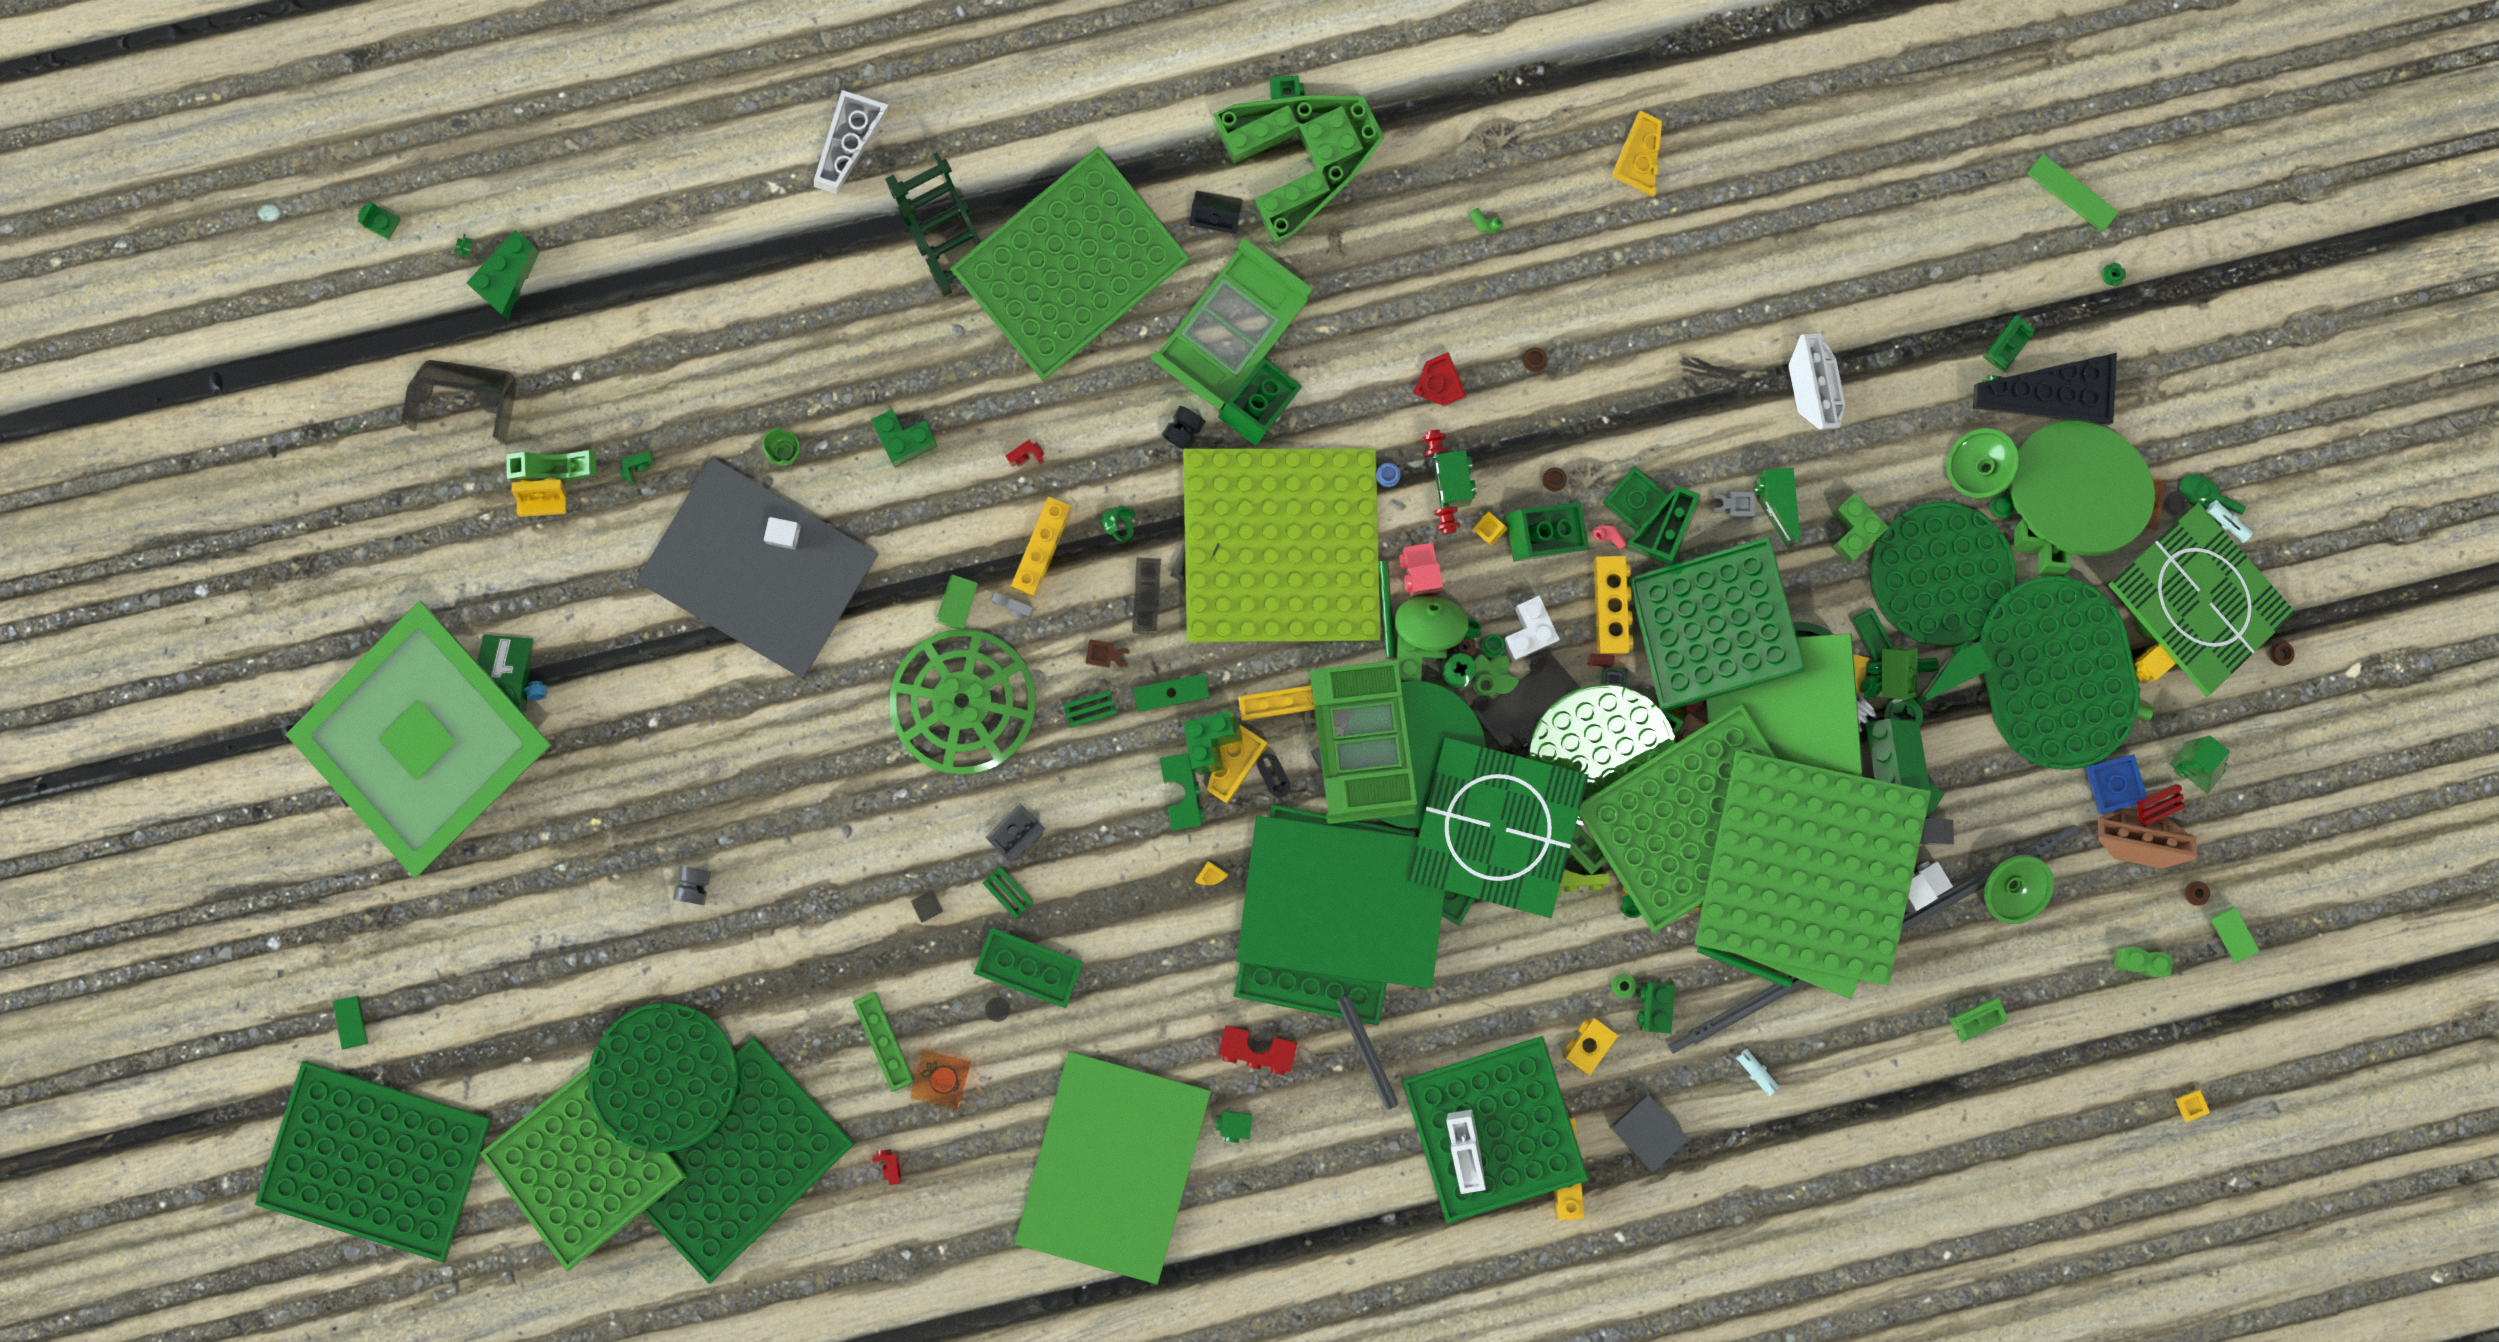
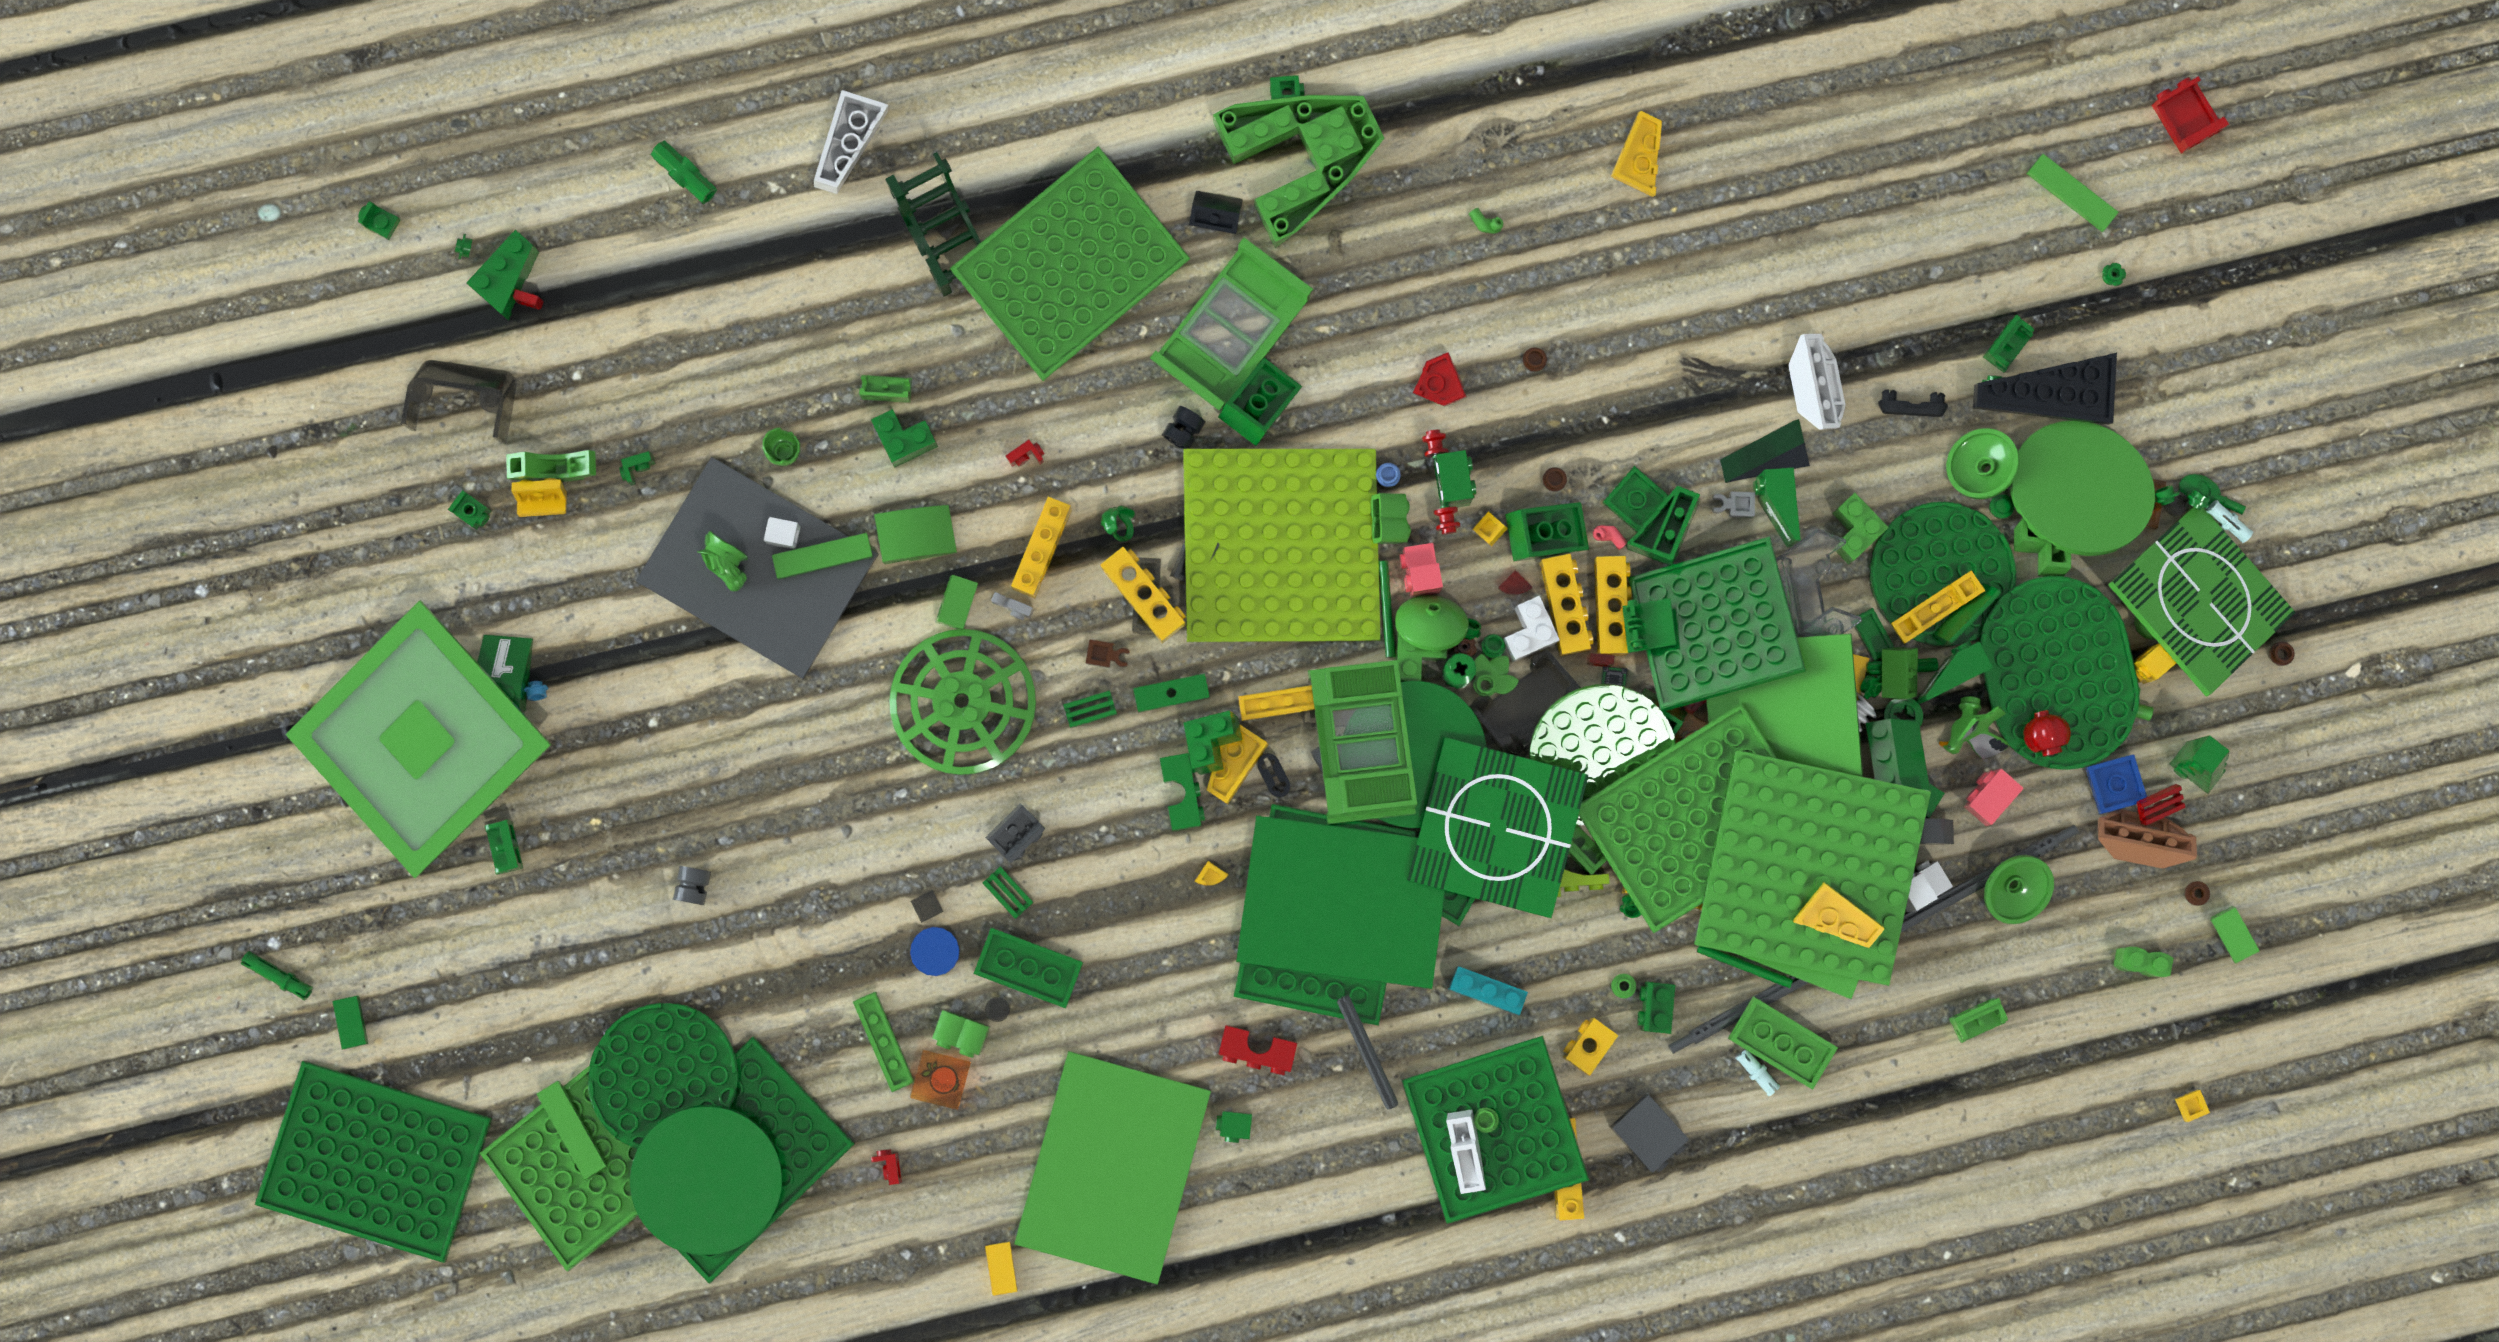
none -> green pin [241,951,313,1001]
none -> green brick [448,490,491,530]
none -> green hinge [485,820,523,875]
none -> red tile [513,289,544,310]
none -> bright green tile [537,1081,608,1180]
none -> green tile [630,1105,782,1255]
none -> green piece [650,140,717,204]
none -> bright green piece [697,531,748,591]
none -> bright green tile [772,533,873,580]
none -> bright green hinge [859,375,912,403]
none -> bright green slope [874,505,957,565]
none -> blue tile [910,927,960,976]
none -> bright green brick [932,1010,990,1058]
none -> yellow tile [985,1241,1018,1296]
none -> yellow brick [1100,547,1186,644]
none -> bright green brick [1371,493,1411,544]
none -> teal brick [1448,966,1528,1015]
none -> bright green plate [1474,1107,1499,1133]
none -> clear red tile [1498,571,1532,595]
none -> yellow brick [1540,554,1594,657]
none -> green hinge [1622,598,1677,653]
none -> dark green sticker [1720,419,1810,483]
none -> bright green plate [1728,996,1838,1090]
none -> clear windscreen [1776,528,1862,637]
none -> yellow wing [1793,882,1885,948]
none -> black piece [1878,389,1948,417]
none -> yellow slope [1891,570,1985,644]
none -> green slope [1934,583,2001,646]
none -> bright green animal [1939,697,2009,759]
none -> coral brick [1964,769,2024,826]
none -> red plant [2023,710,2071,757]
none -> red panel [2151,76,2229,154]
none -> green plate [2154,485,2180,506]
none -> green plate [2186,489,2210,510]

